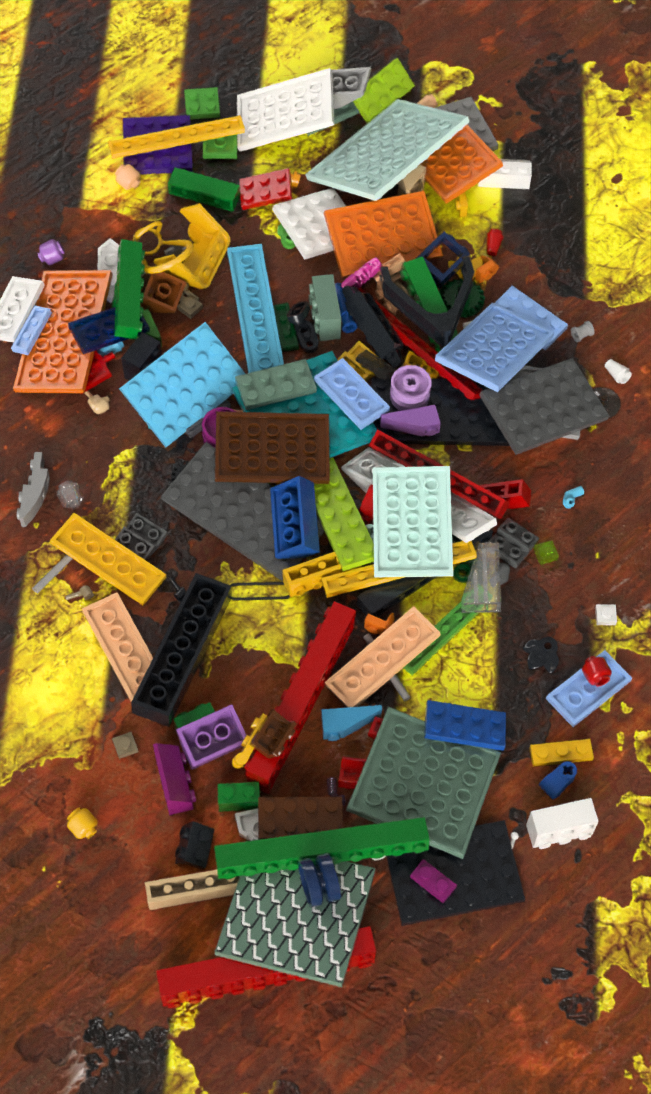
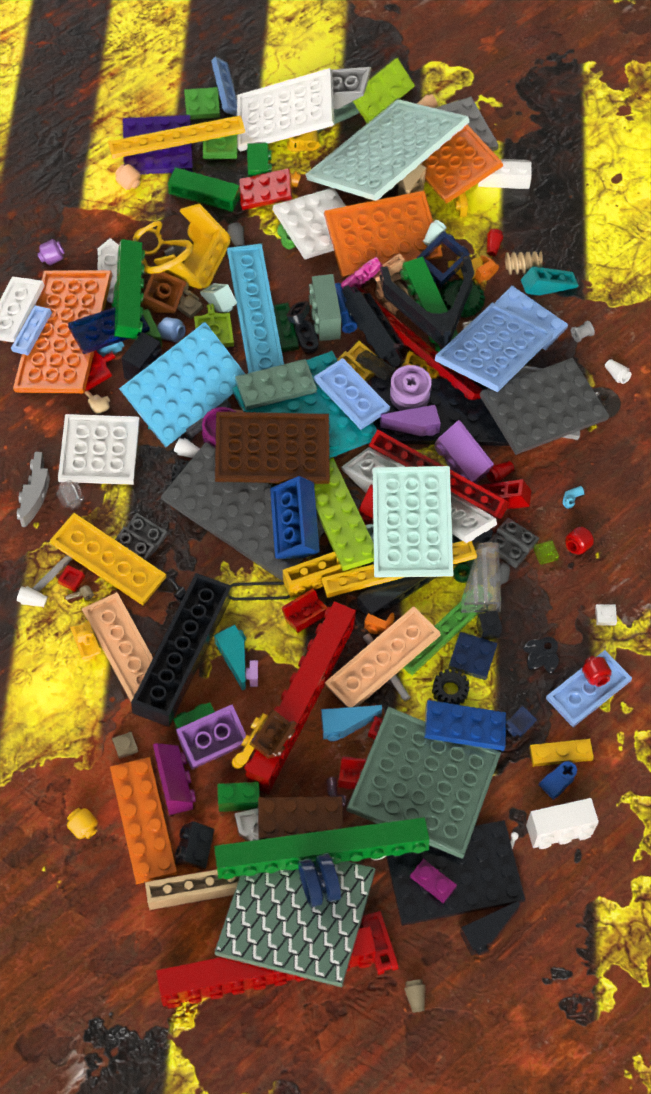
none -> white cone [17,586,47,607]
none -> white plate [58,414,140,485]
none -> red plate [58,565,85,592]
none -> yellow hips [70,621,101,660]
none -> orange plate [110,757,177,885]
none -> light blue head [157,317,185,342]
none -> white cone [174,438,200,458]
none -> lime plate [194,304,234,347]
none -> light aqua slope [200,283,237,313]
none -> medium blue plate [211,57,237,116]
none -> teal slope [214,625,246,691]
none -> dark grey cone [227,223,245,247]
none -> lavender plate [246,660,258,687]
none -> green brick [247,143,272,177]
none -> red bracket [281,589,327,633]
none -> yellow piece [287,130,320,152]
none -> red plate [361,911,399,975]
none -> dark tan cone [404,979,425,1013]
none -> light aqua cone [423,220,447,246]
none -> black tyre [432,669,469,705]
none -> medium lavender slope [434,420,494,483]
none -> dark blue plate [448,632,498,680]
none -> black slope [460,901,520,956]
none -> black brick [476,611,502,640]
none -> red cone [486,461,514,483]
none -> tan piece [505,252,542,275]
none -> dark blue bracket [506,706,537,738]
none -> teal slope [521,266,579,295]
none -> red head [565,526,594,555]

